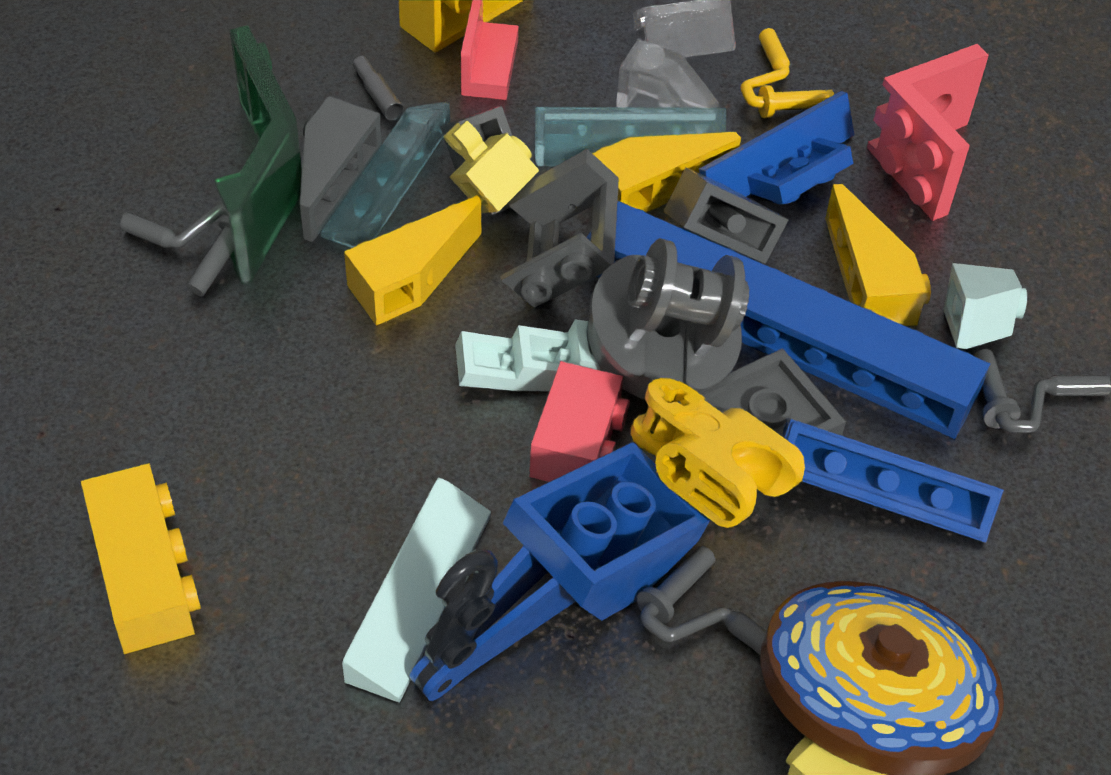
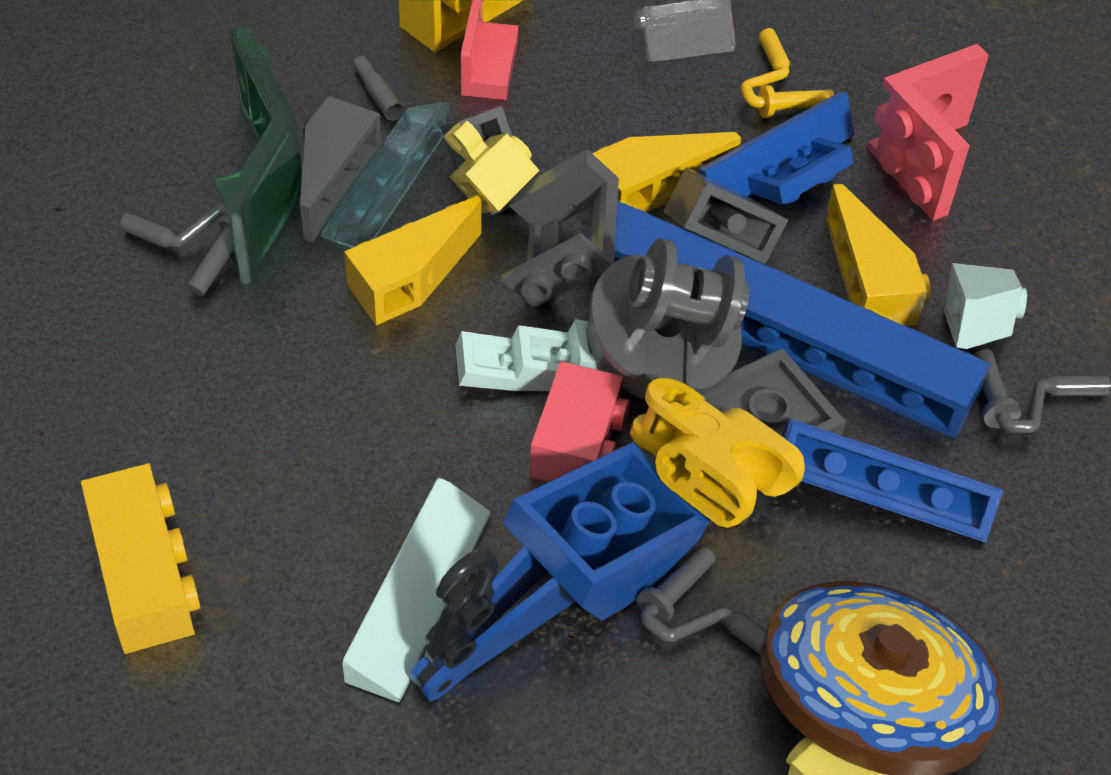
clear light blue slope [534,107,726,166] -> none
clear slope [616,39,719,134] -> none

